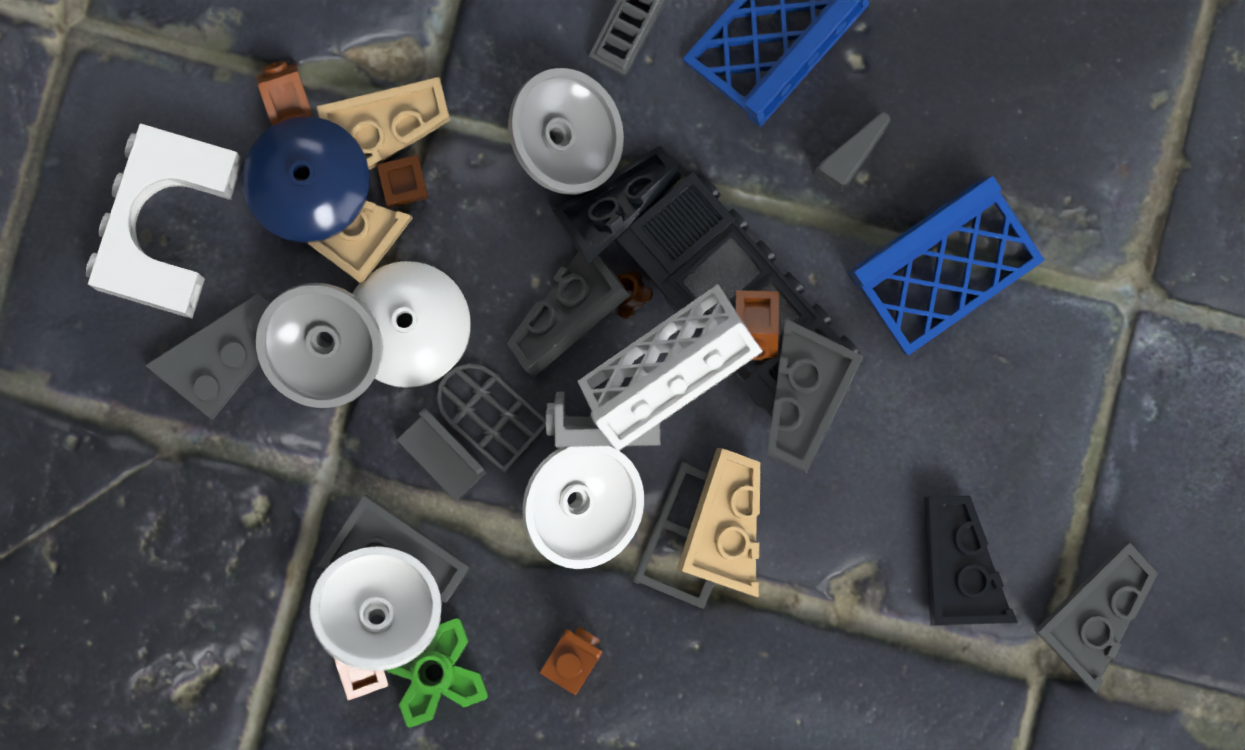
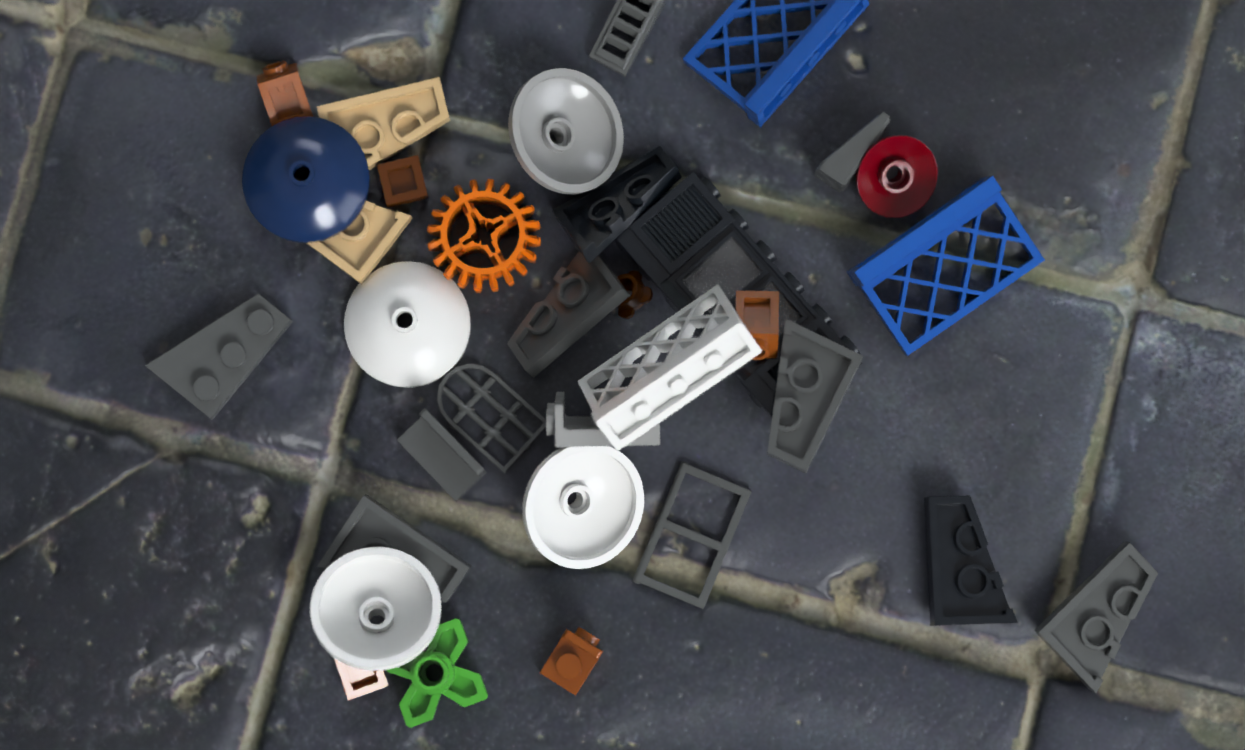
white arch [86,123,243,319] -> none
light grey dish [256,283,383,408] -> none
tan wing [677,448,760,597] -> none
none -> orange gear [427,179,541,293]
none -> dark red dish [856,135,938,218]

